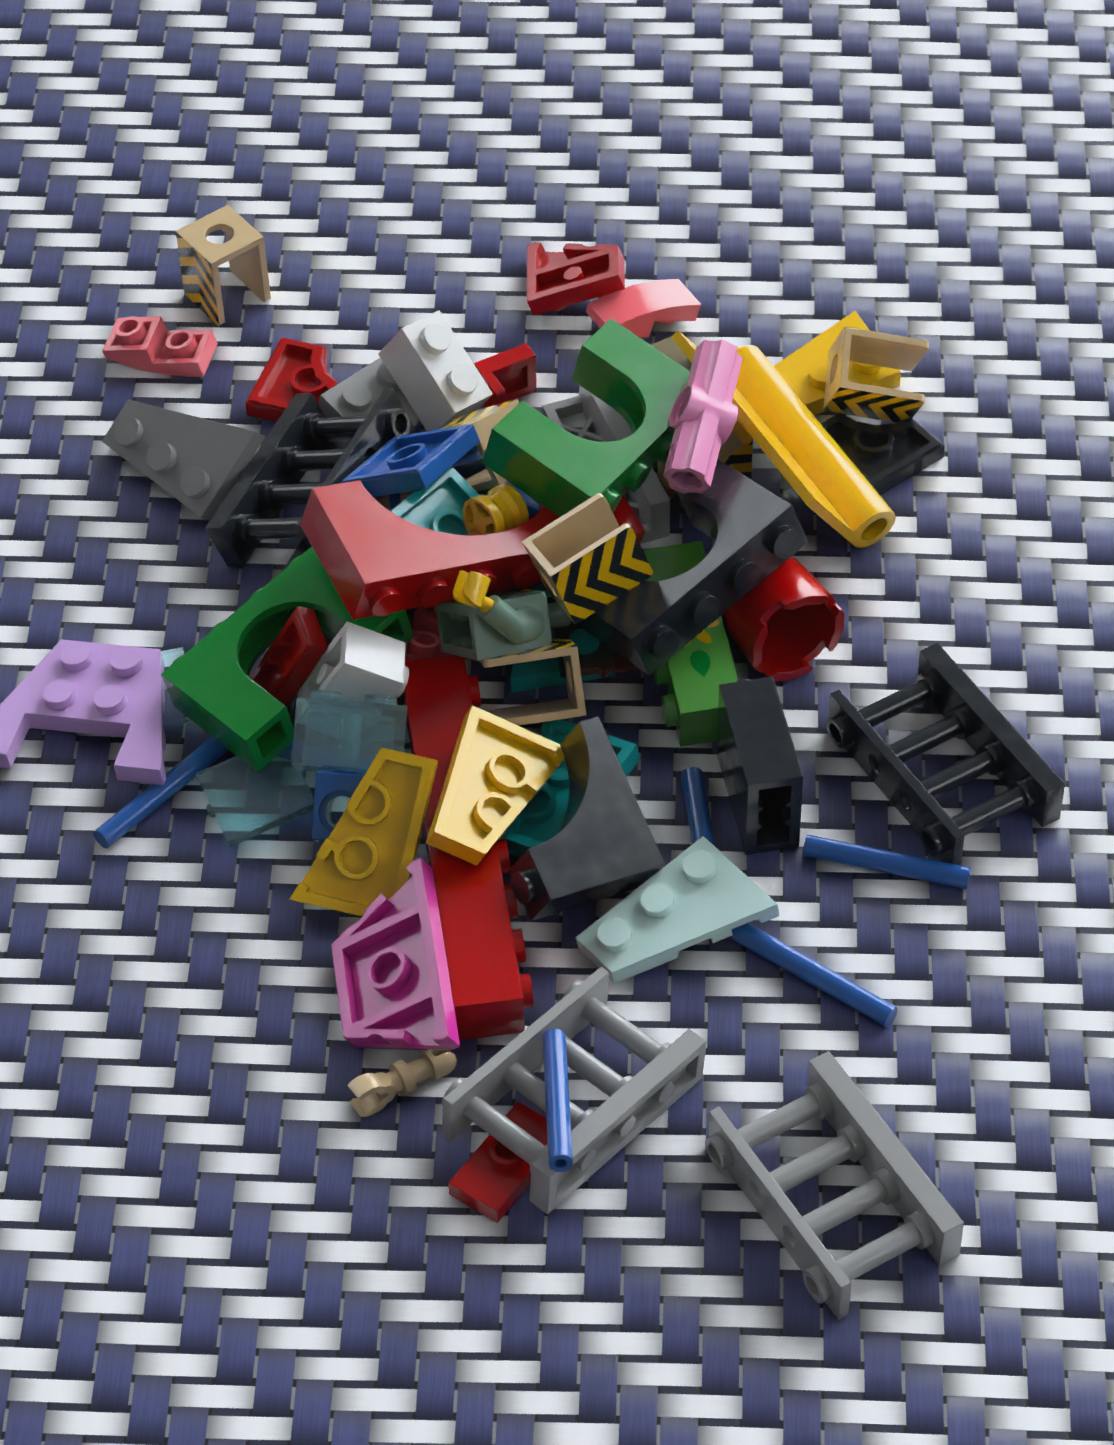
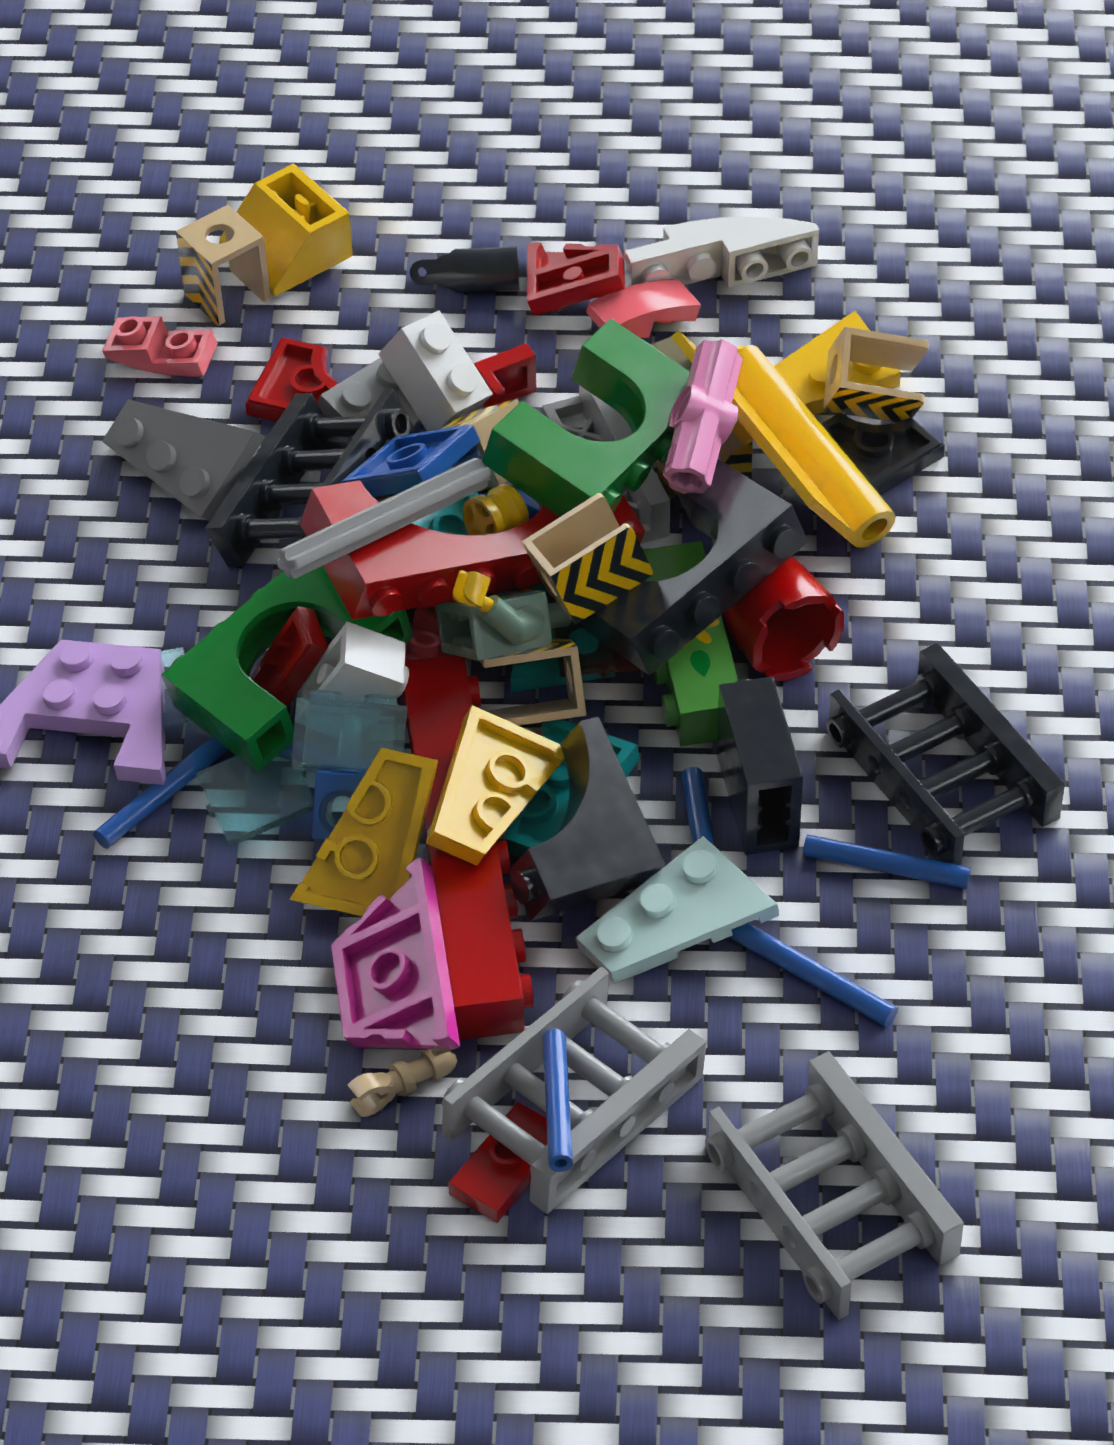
none -> yellow slope [219,163,353,297]
none -> light grey axle [277,458,491,579]
none -> black piece [410,247,519,292]
none -> white slope [625,217,819,288]

